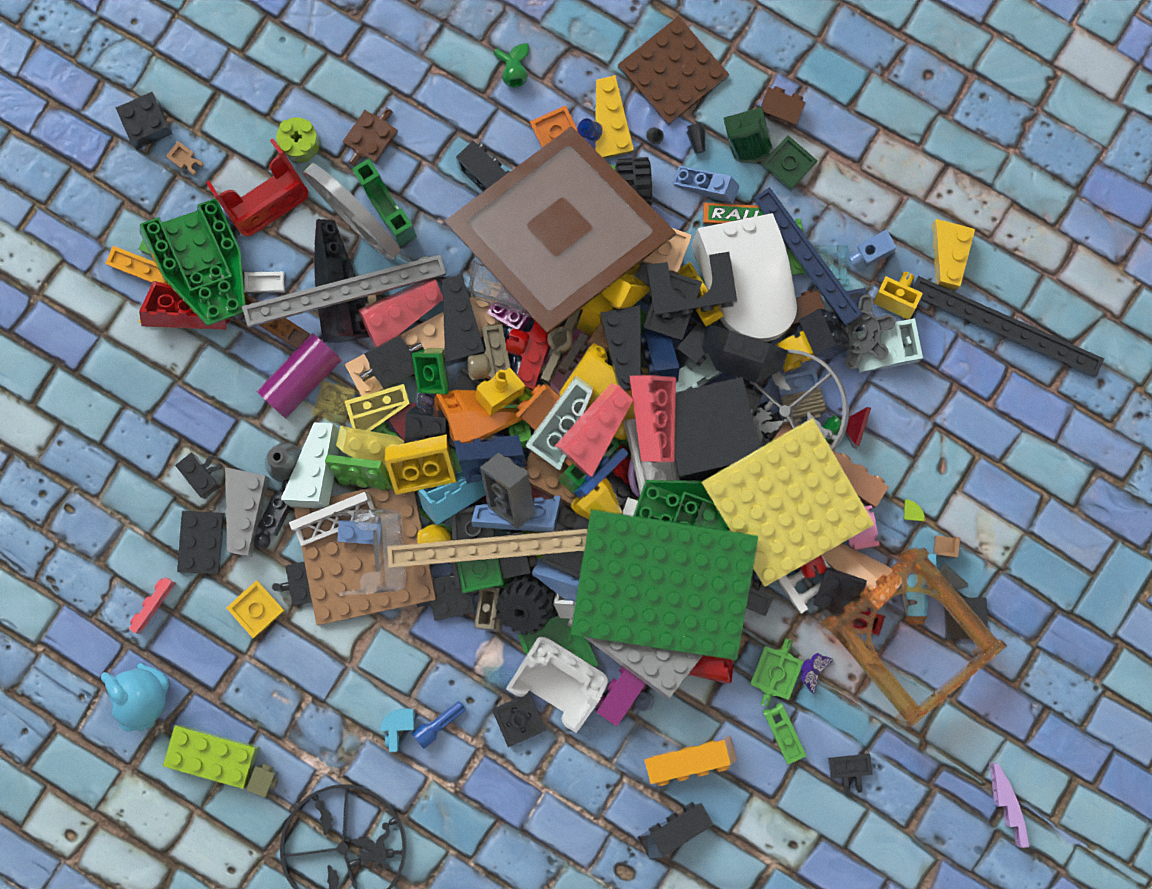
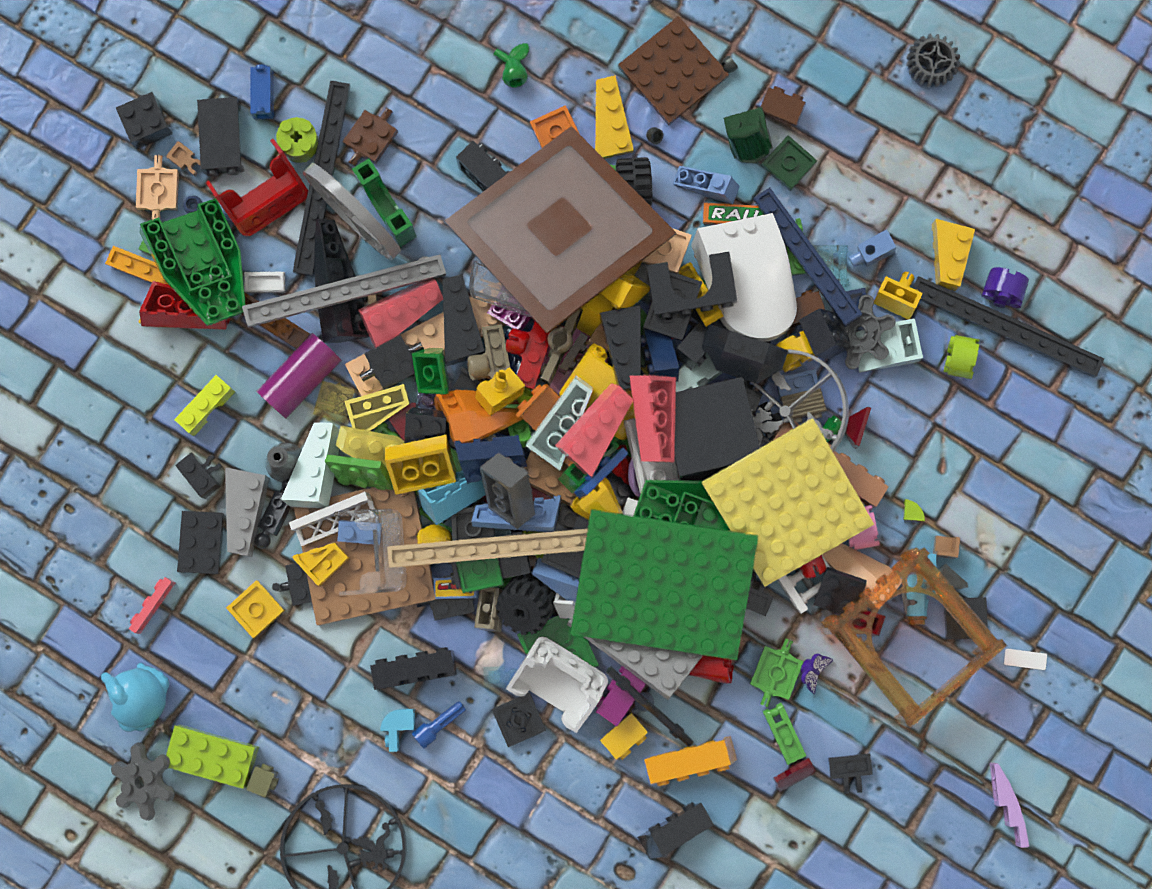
clear blue wheel [577,118,603,142] -> none
black cone [686,123,706,154] -> none
none -> dark grey plate [111,742,175,821]
none -> light nougat plate [136,155,179,219]
none -> neon yellow arch [174,375,235,436]
none -> dark blue plate [183,196,203,214]
none -> black panel [197,97,244,177]
none -> blue brick [250,64,274,119]
none -> black plate [292,80,351,277]
none -> yellow wing [292,543,349,586]
none -> black wedge [370,647,458,690]
none -> slope [434,578,478,599]
none -> yellow brick [600,713,648,760]
none -> black bar [606,667,693,747]
none -> pearl dark grey hinge [721,55,738,73]
none -> slope [773,758,816,793]
none -> dark grey gear [906,33,960,87]
none -> lime brick [943,335,980,379]
none -> dark purple brick [982,267,1029,308]
none -> white sticker [1004,649,1047,670]

